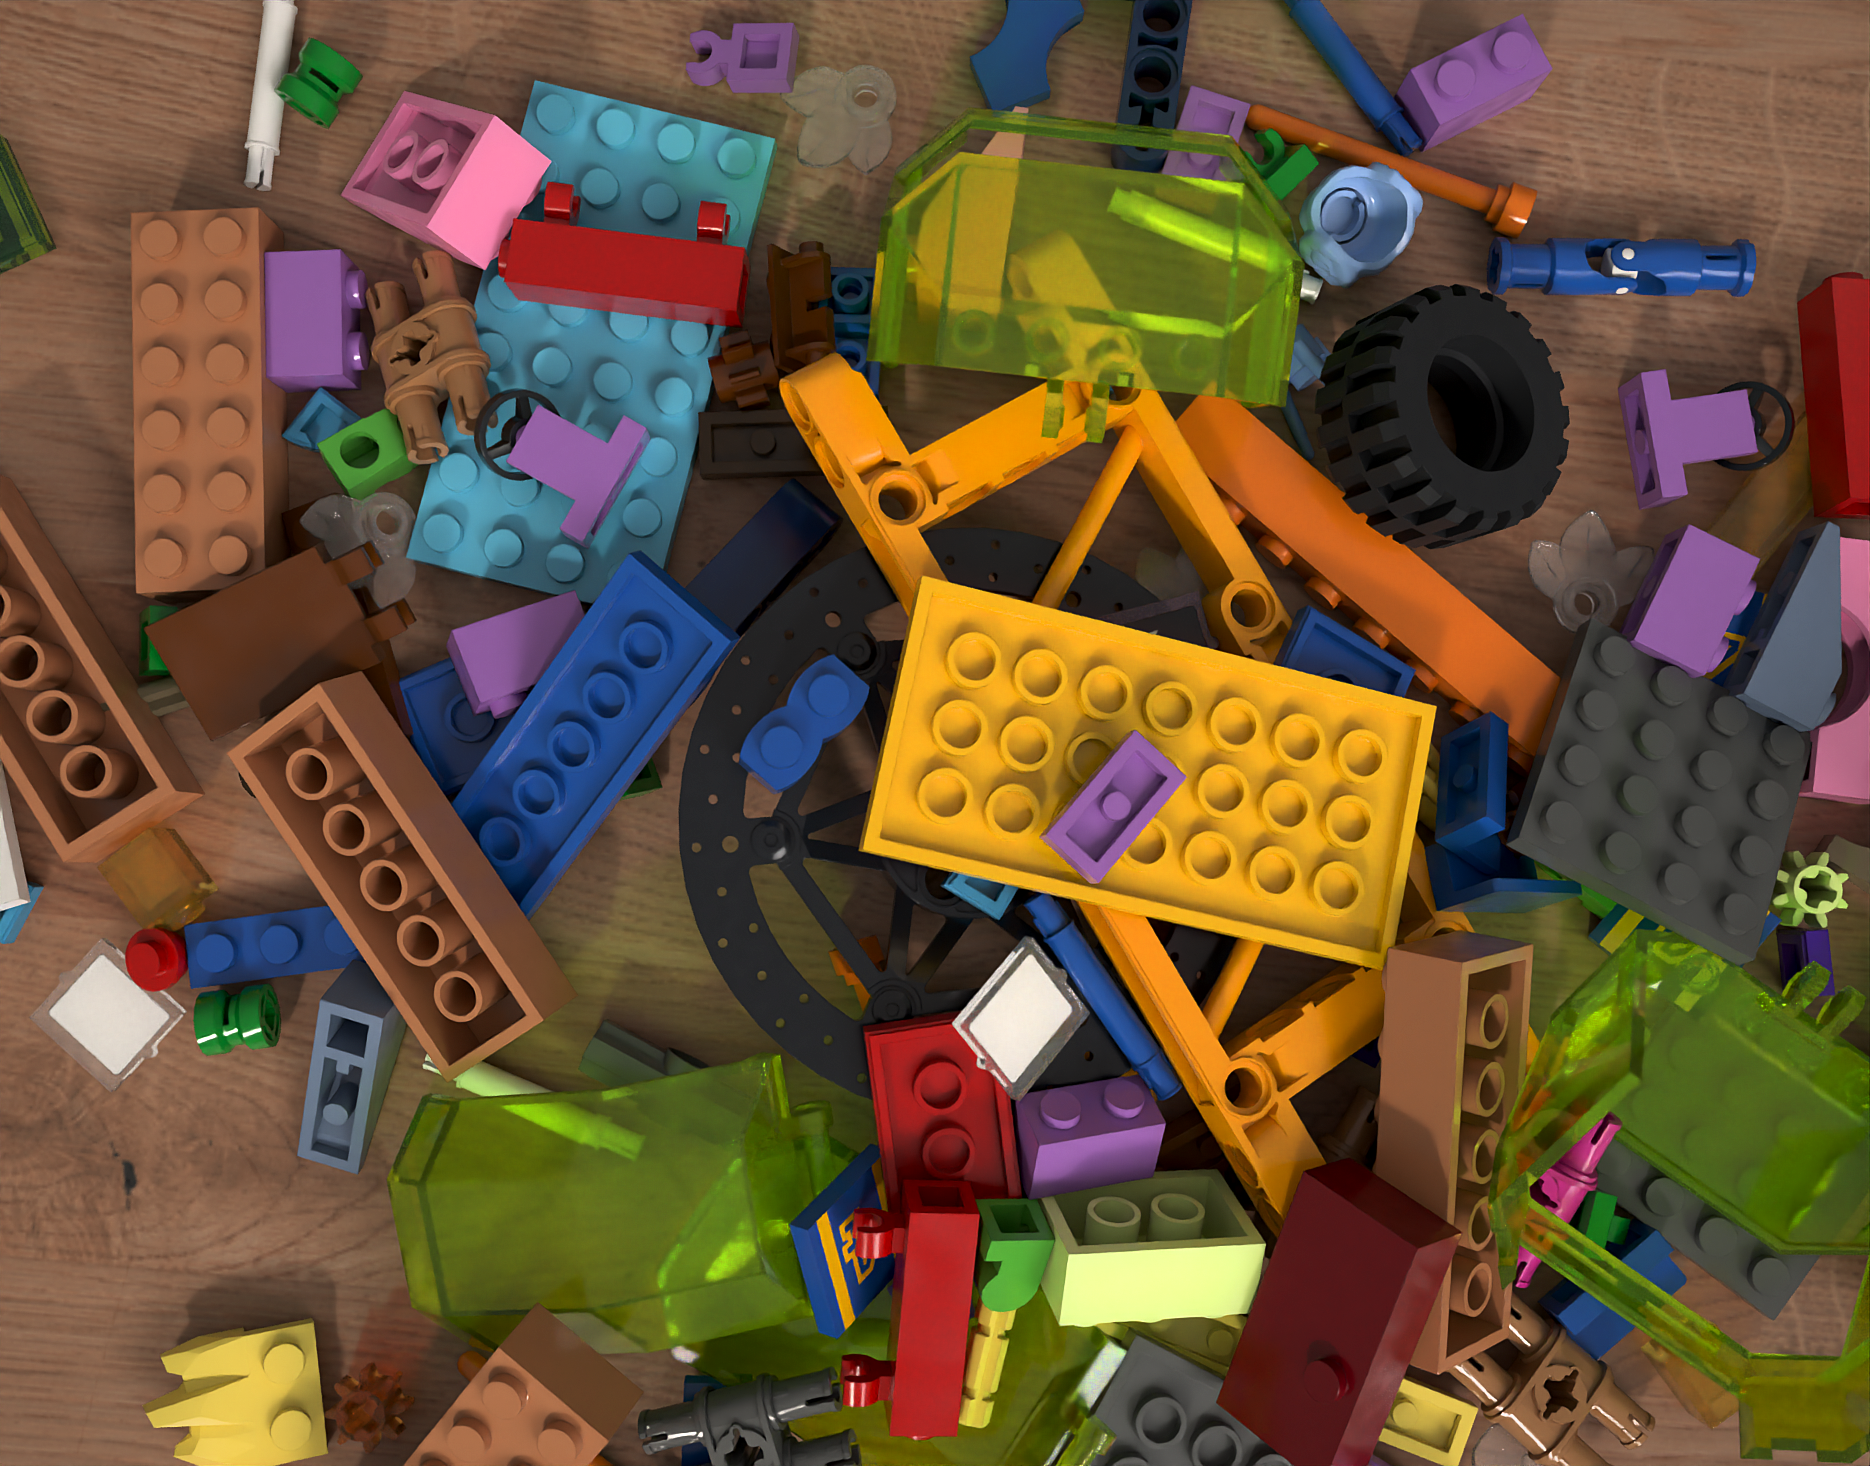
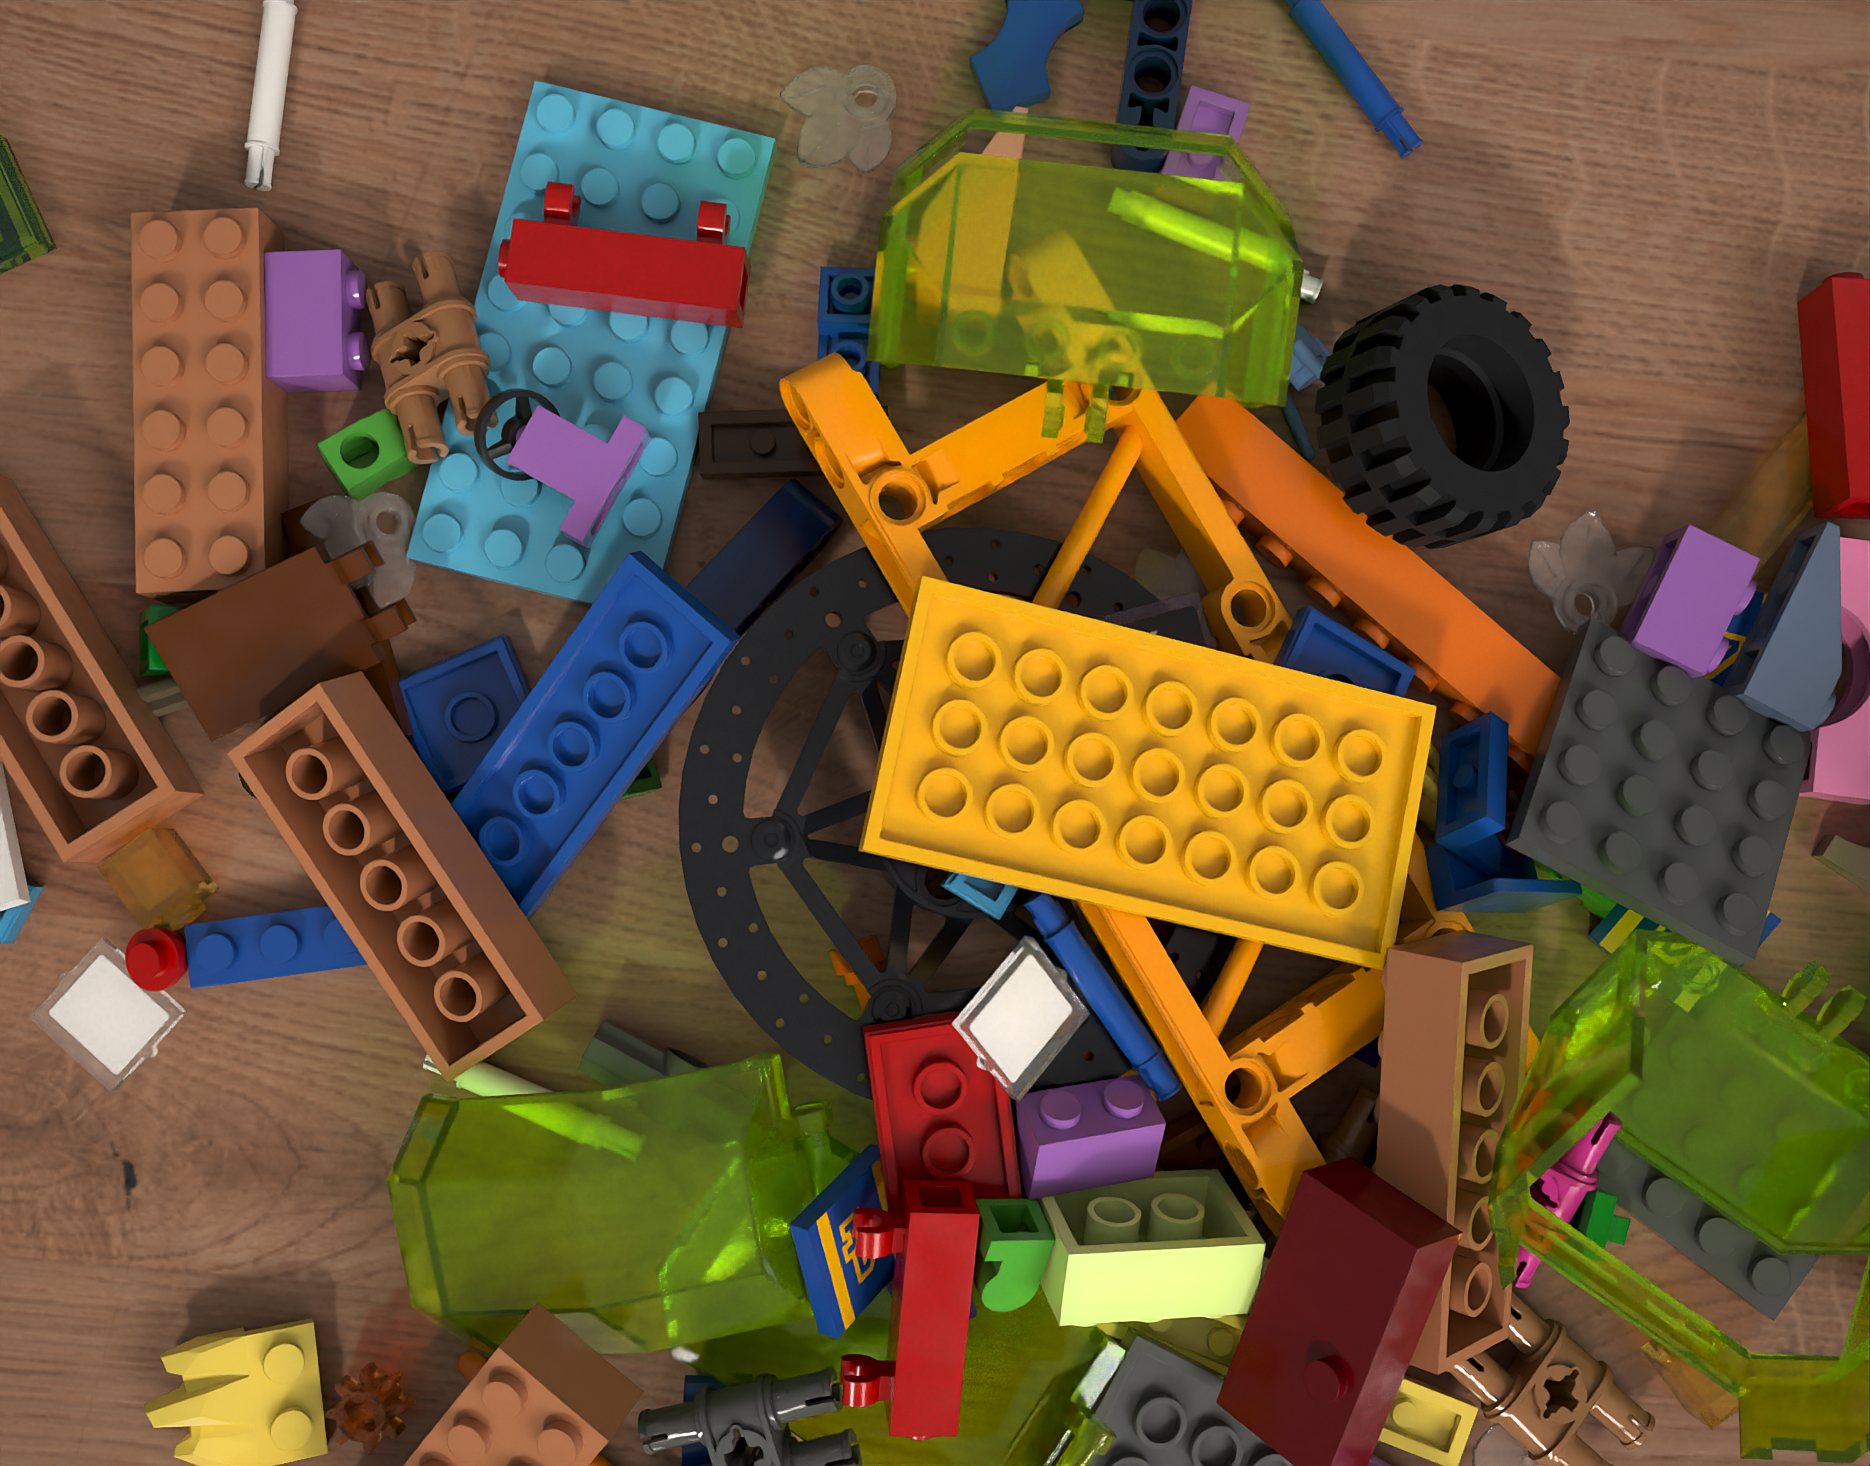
green wheel [193,983,281,1056] -> none
green wheel [274,37,363,129] -> none
dark azure tile [282,387,362,453] -> none
sand blue slope [297,959,406,1175] -> none
bright pink slope [340,91,551,270] -> none
medium lavender brick [446,590,585,719] -> none
medium lavender plate [686,23,799,93] -> none
reddish brown gear [707,329,780,411] -> none
blue brick [739,654,870,795] -> none
reddish brown hinge [766,241,837,373] -> none
light yellow axle [959,1295,1016,1428] -> none
medium lavender plate [1039,730,1187,884] -> none
green tile [1231,128,1319,210] -> none
orange piece [1245,104,1537,239] -> none
light blue hair [1299,162,1423,289] -> none
medium lavender brick [1394,14,1553,153] -> none
blue piece [1487,237,1756,297] -> none
blue panel [1537,1218,1687,1361] -> none
medium lavender piece [1618,369,1795,510] -> none
yellowish green gear [1770,851,1849,928] -> none
dark purple tile [1776,928,1835,997] -> none

